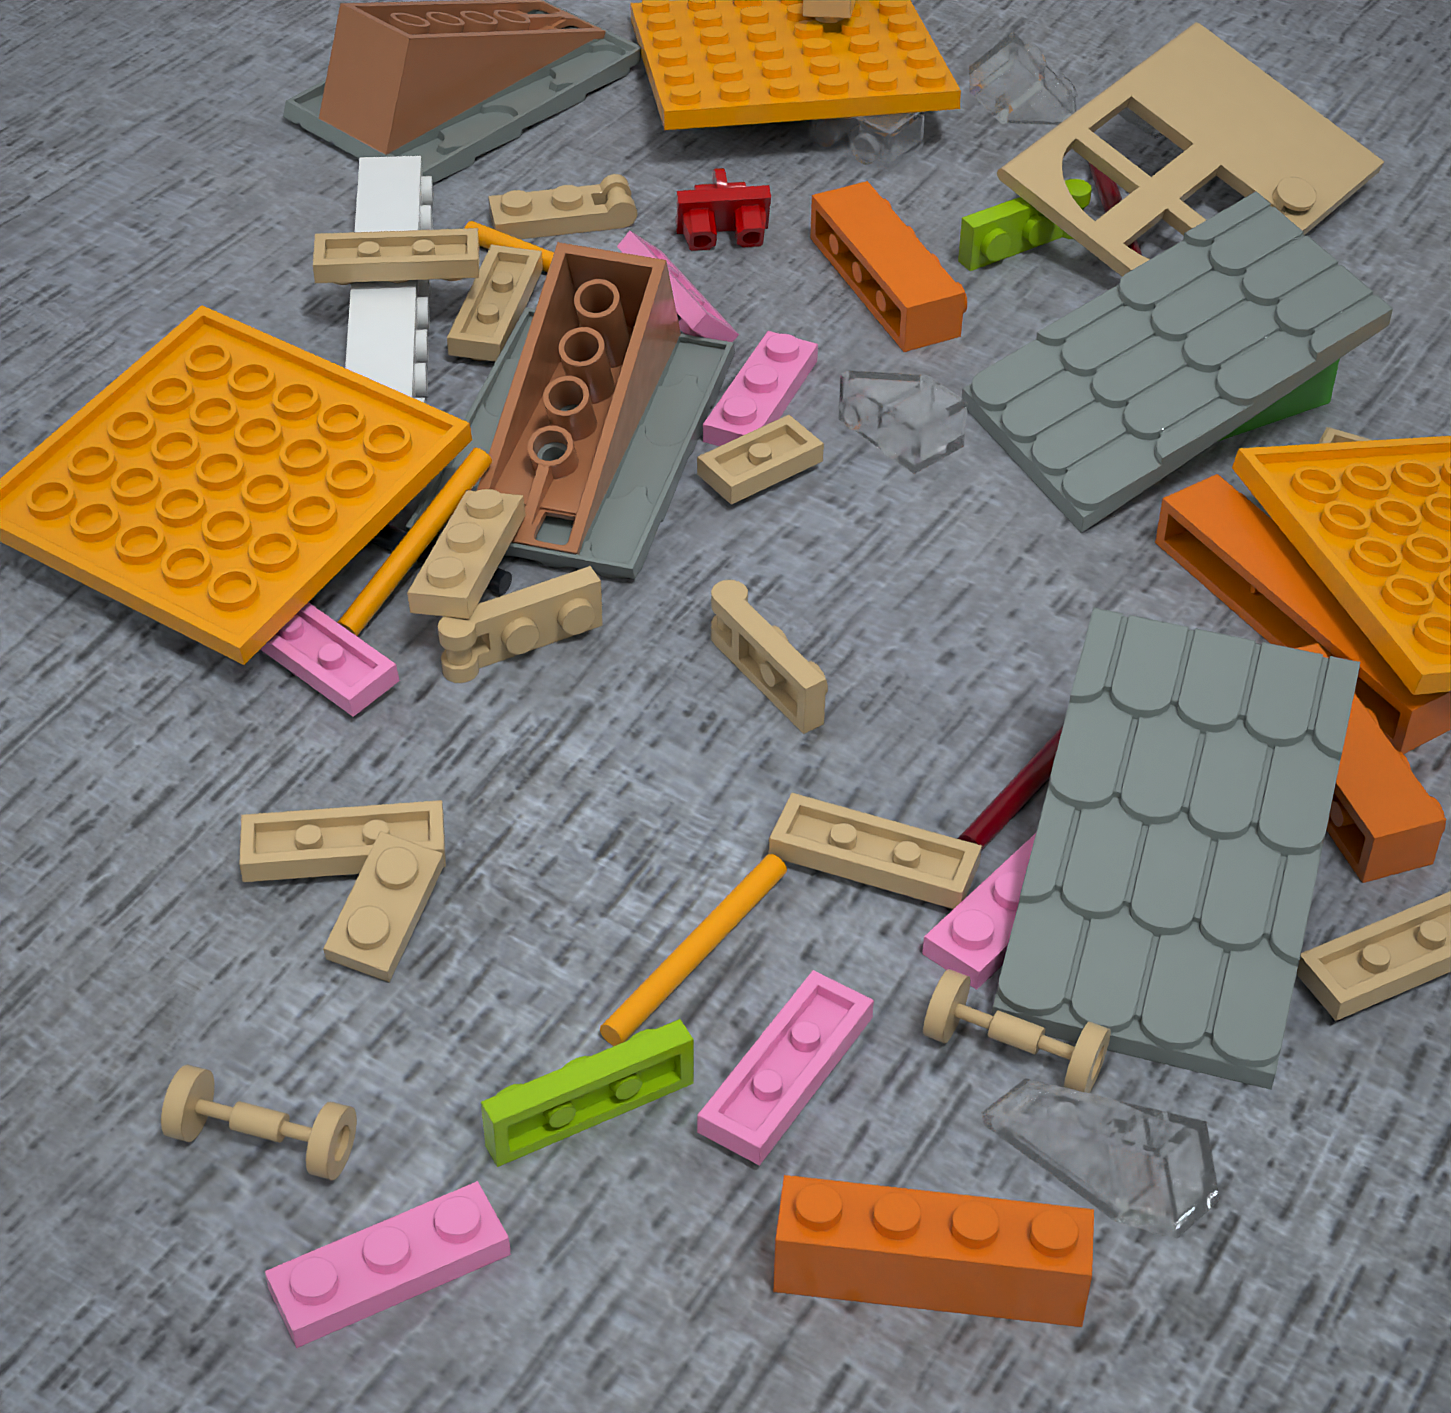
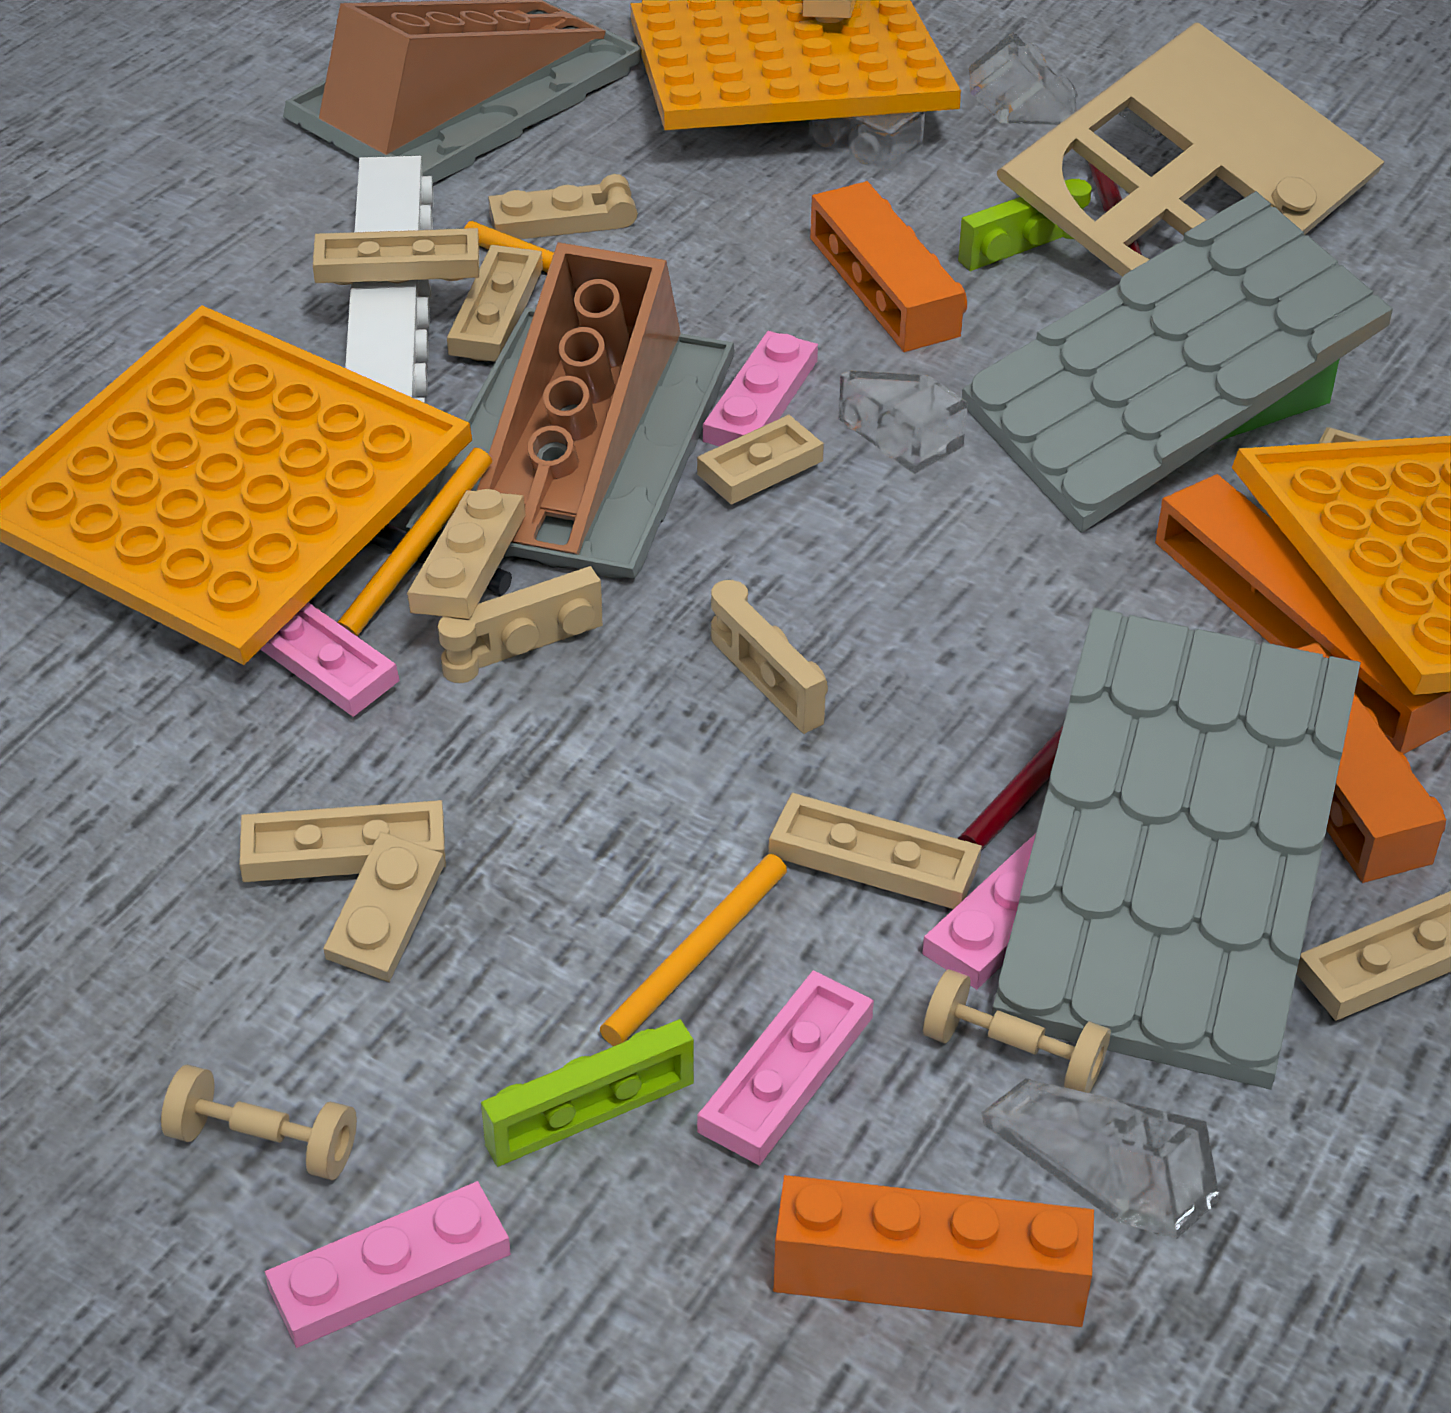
bright pink plate [617,231,739,342] -> none
red hips [675,168,771,251] -> none

